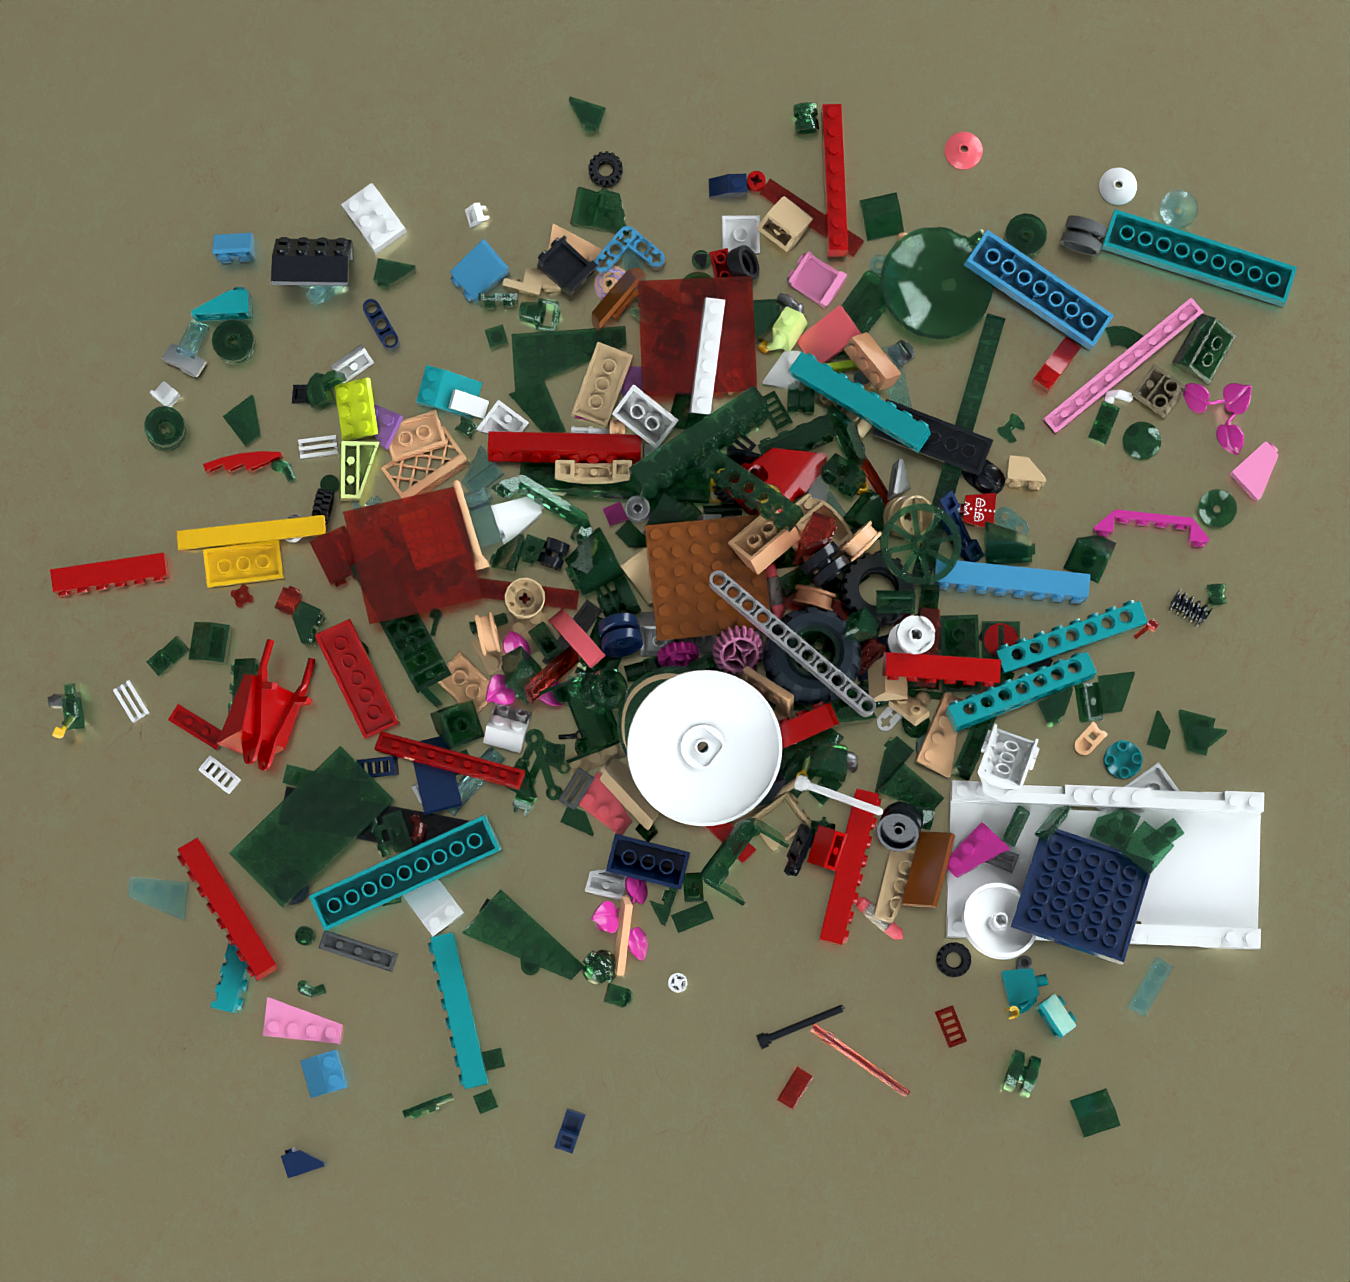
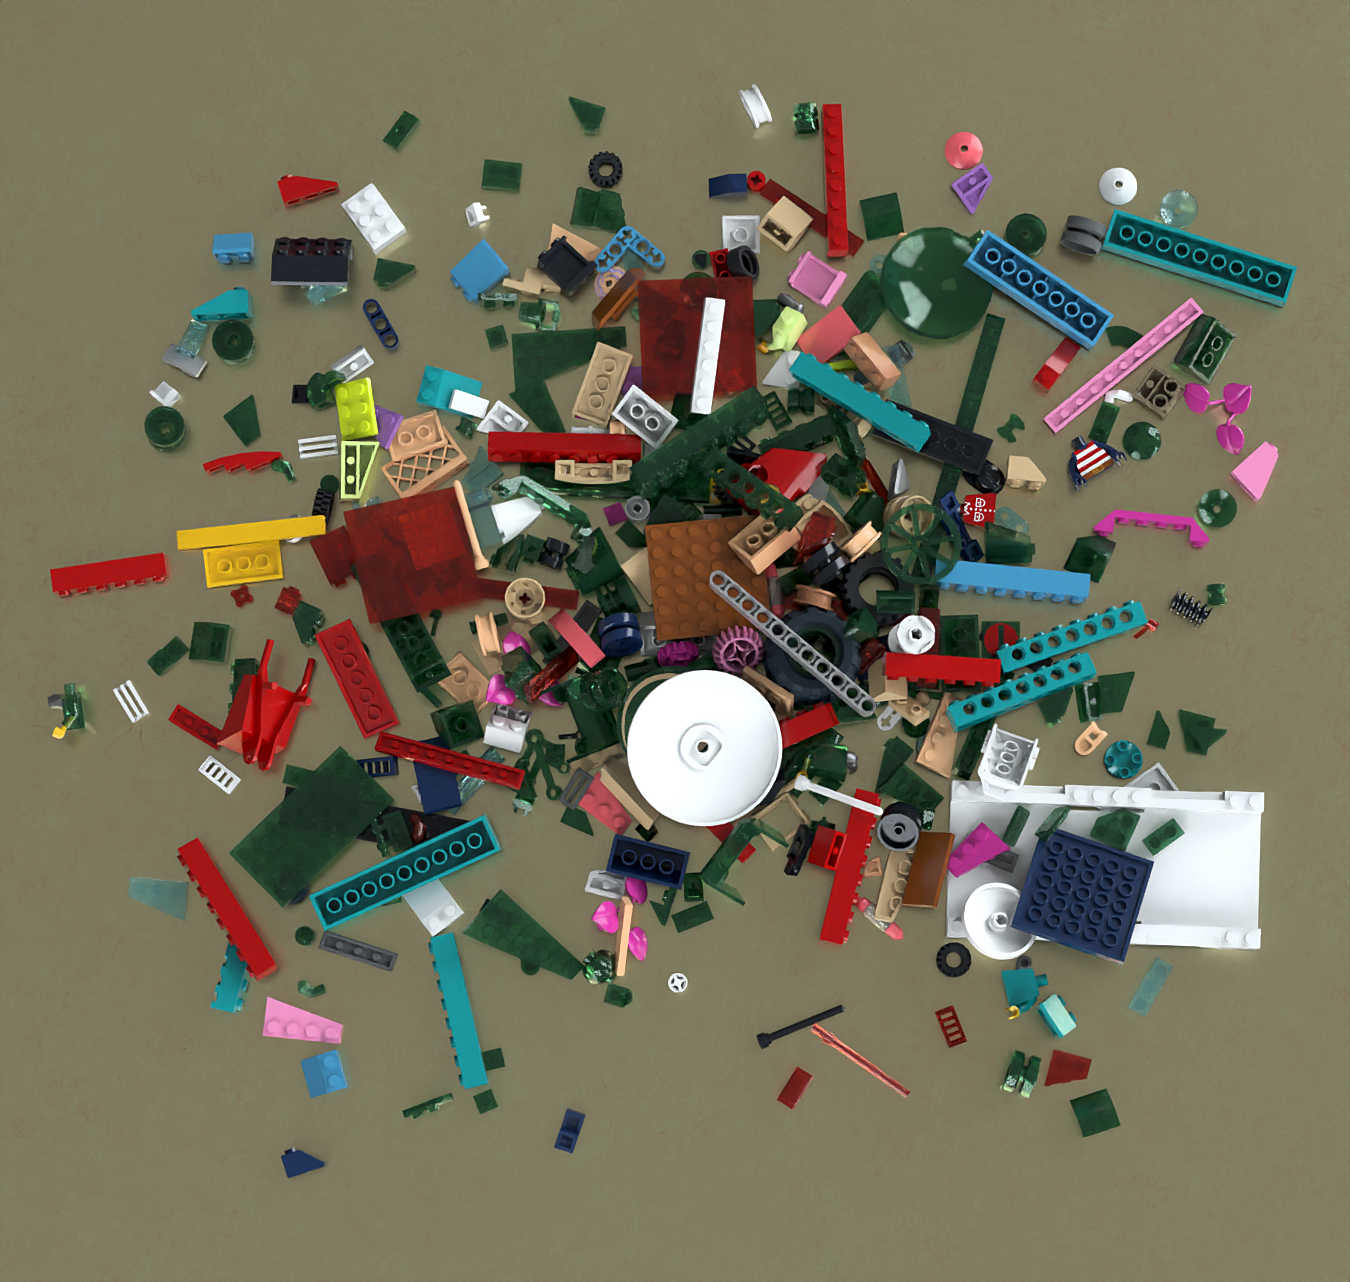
clear green tile [1119,821,1175,875] -> none
none -> red slope [277,175,340,206]
none -> clear green slope [382,111,420,152]
none -> clear green plate [481,159,522,192]
none -> white wheel [738,83,772,129]
none -> light nougat tile [863,856,883,878]
none -> medium lavender wing [950,163,993,214]
none -> clear red wing [1044,1049,1092,1086]
none -> torso [1068,435,1127,491]

